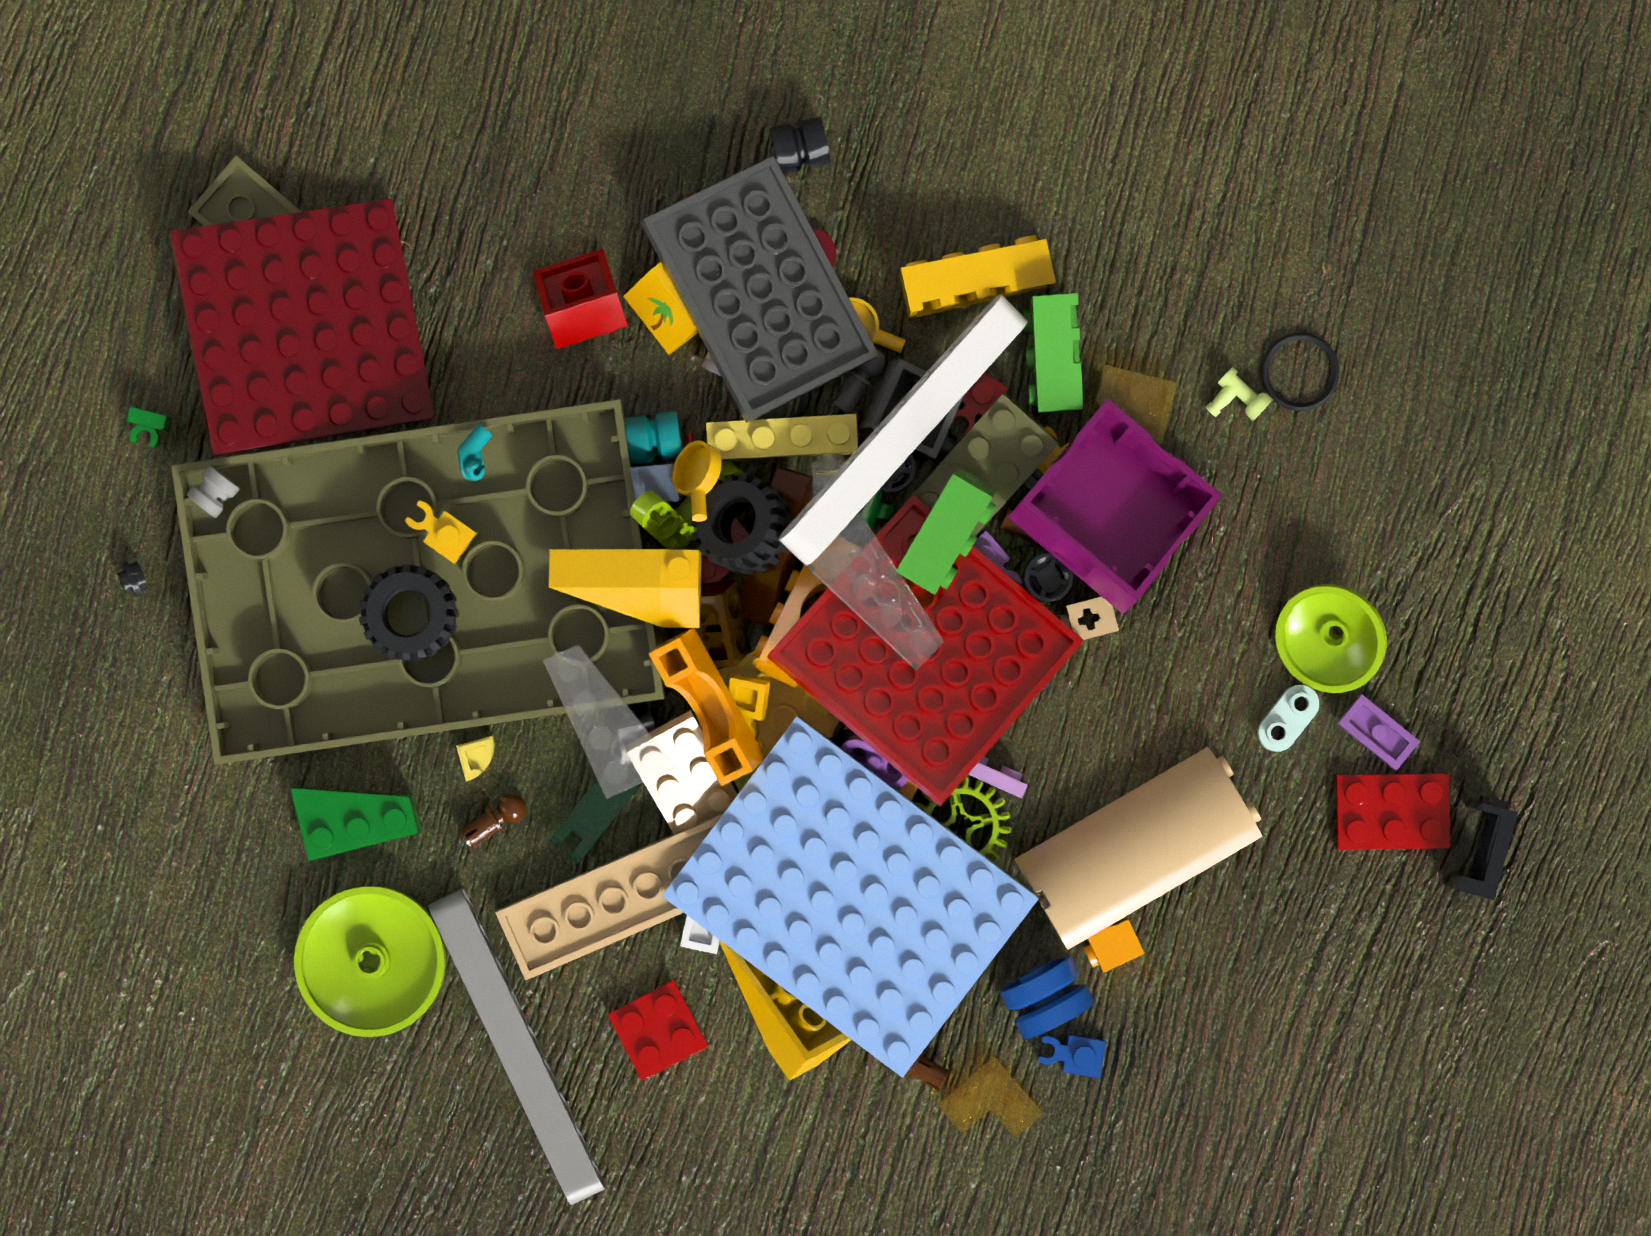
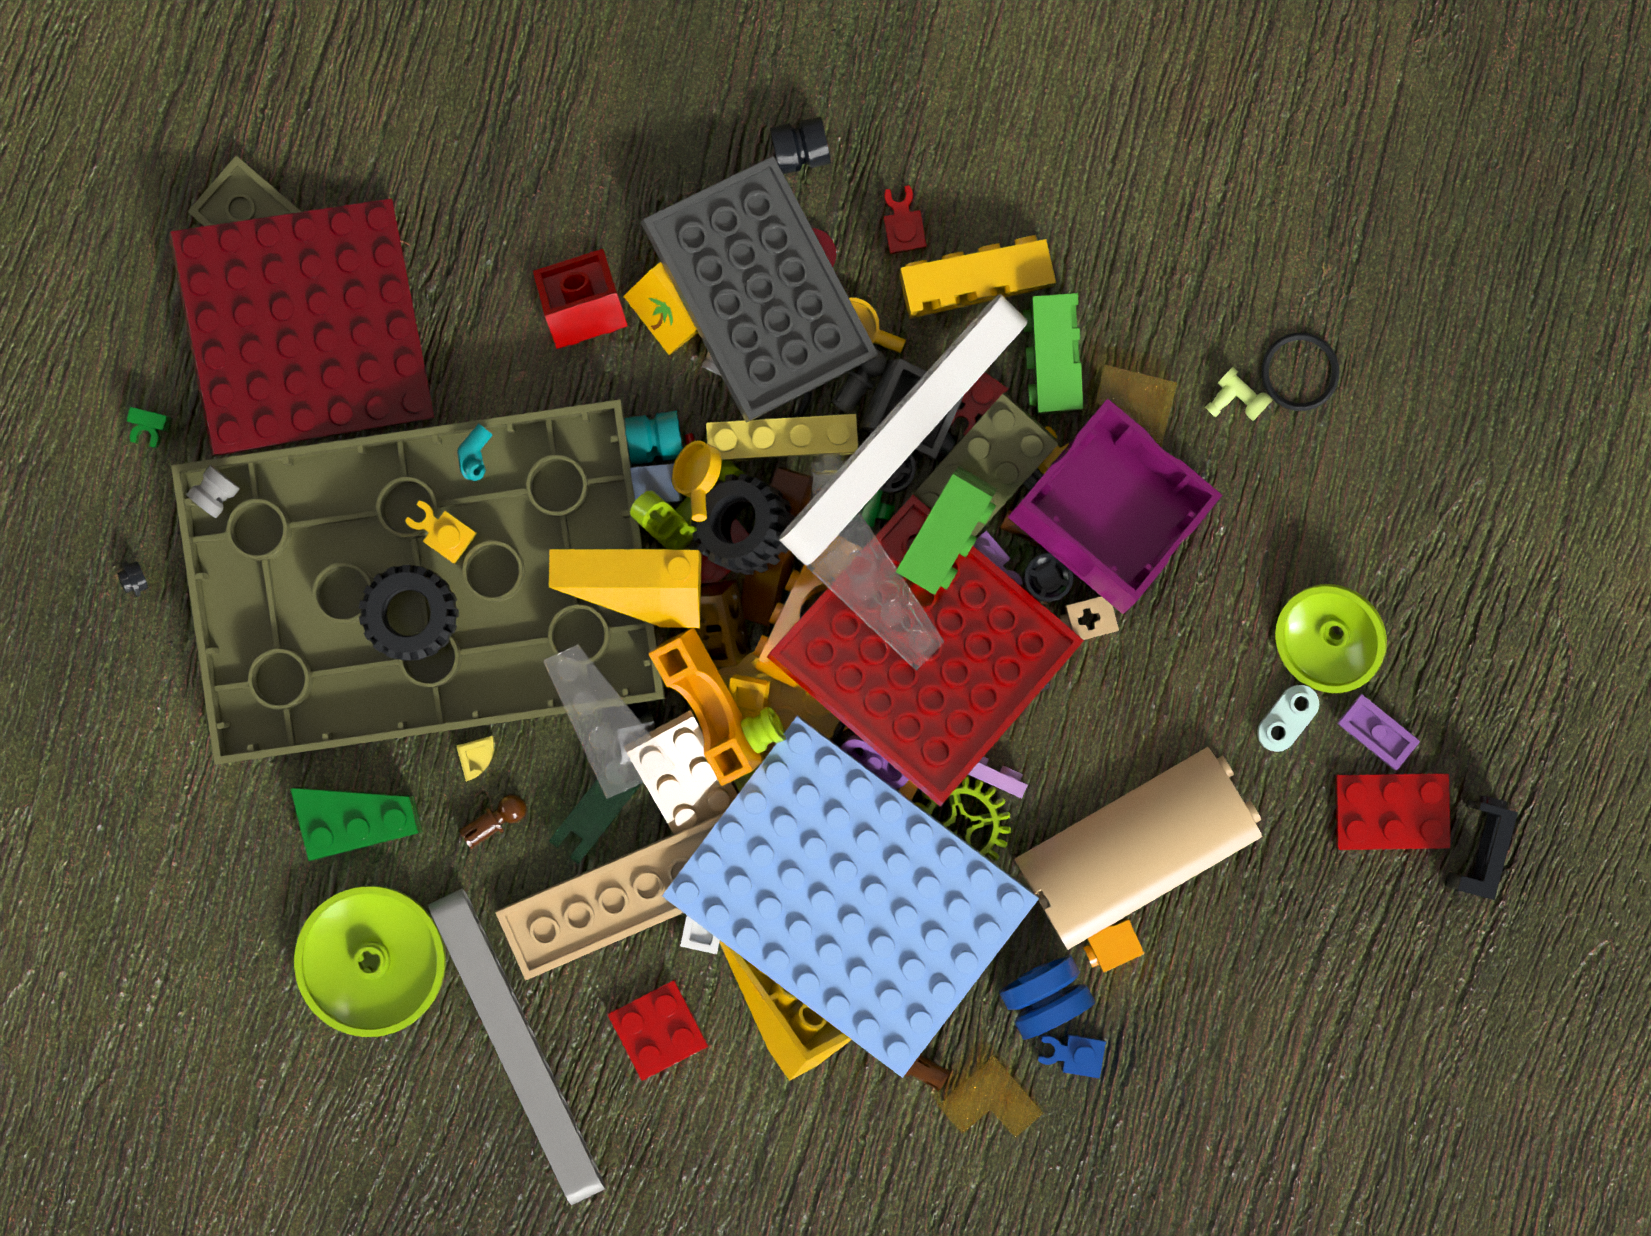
none -> lime wheel [741,707,786,753]
none -> red plate [883,185,927,255]

